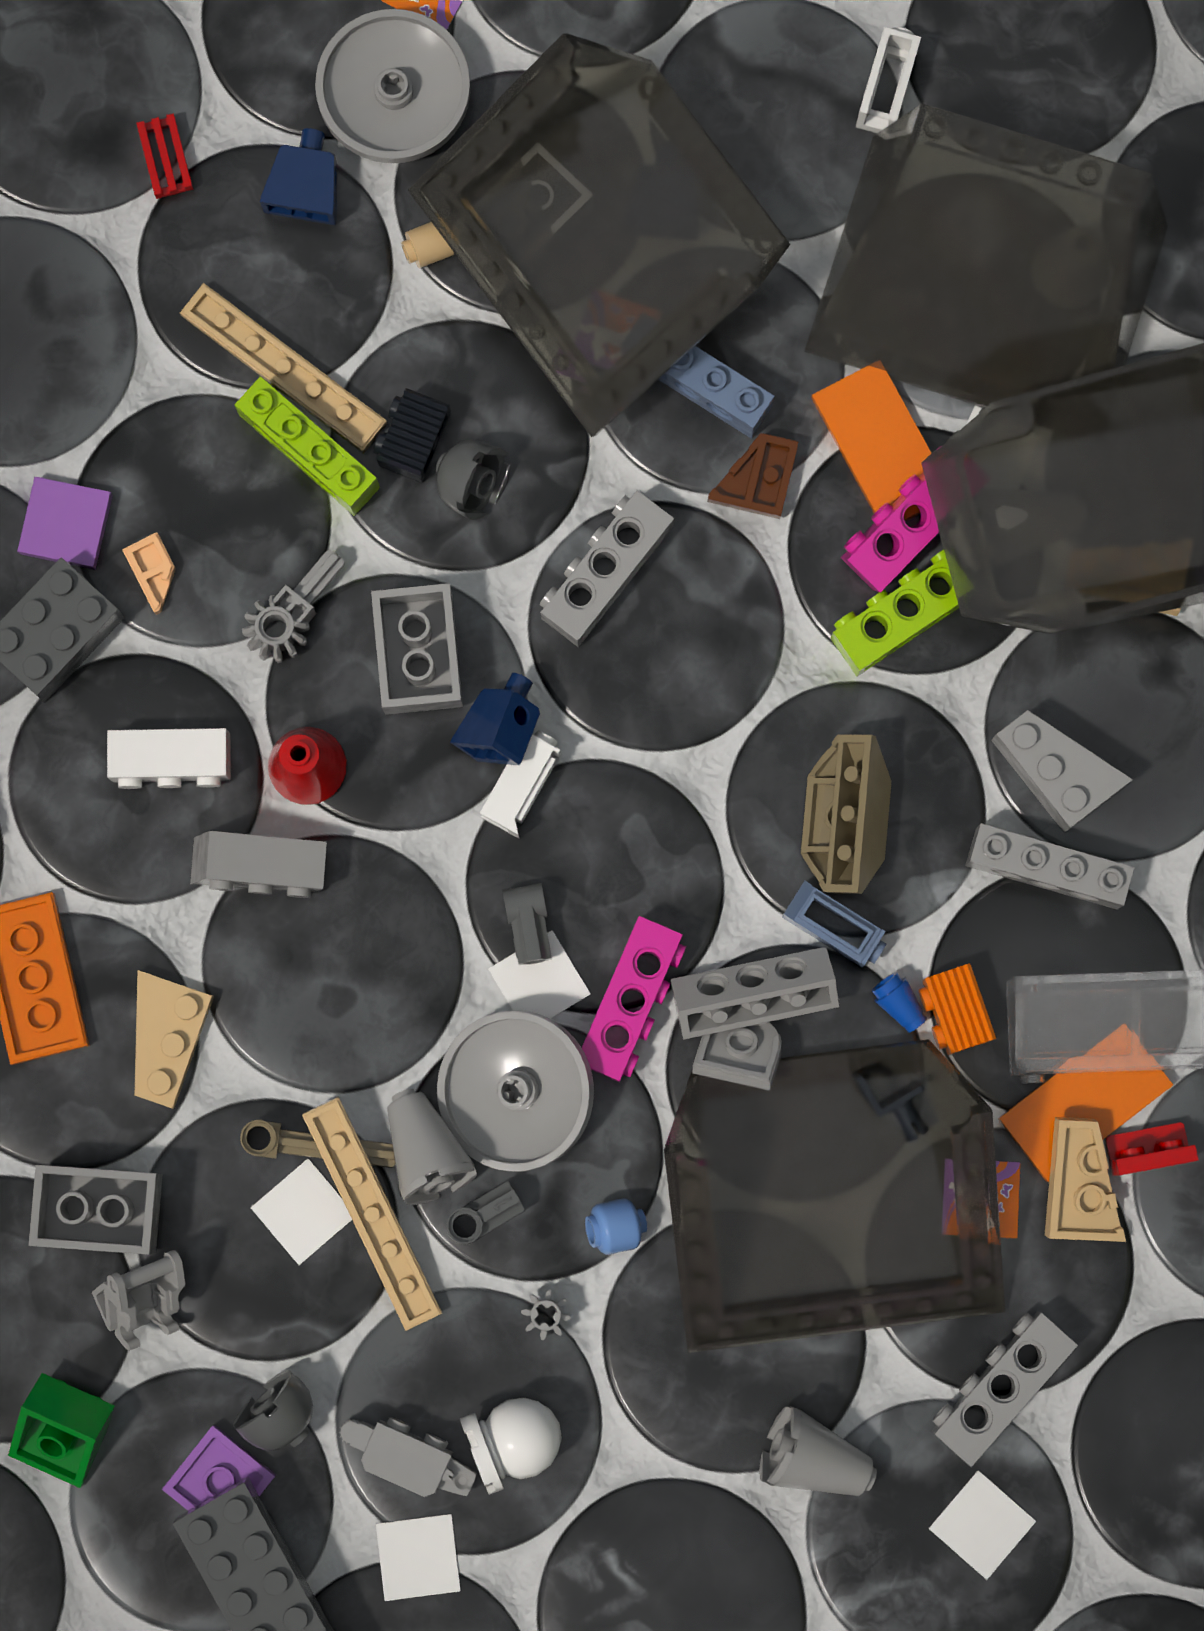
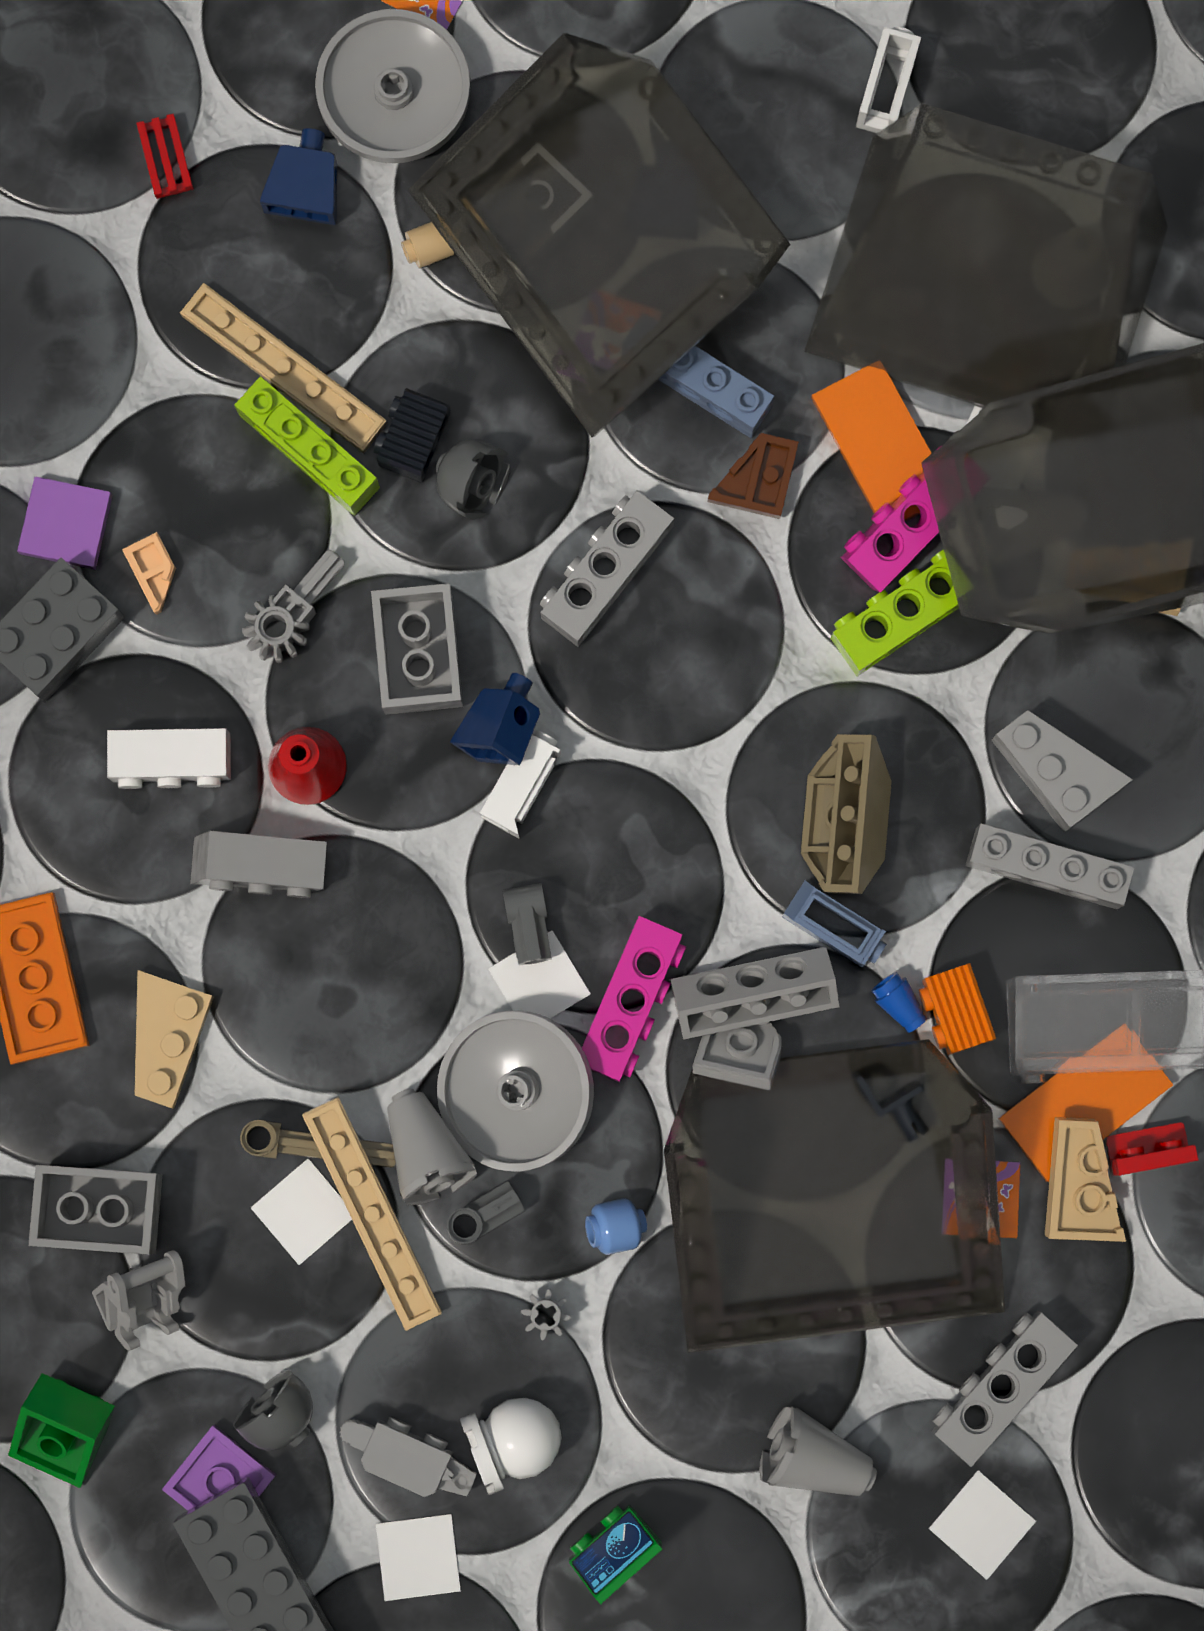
none -> slope [569,1504,662,1605]

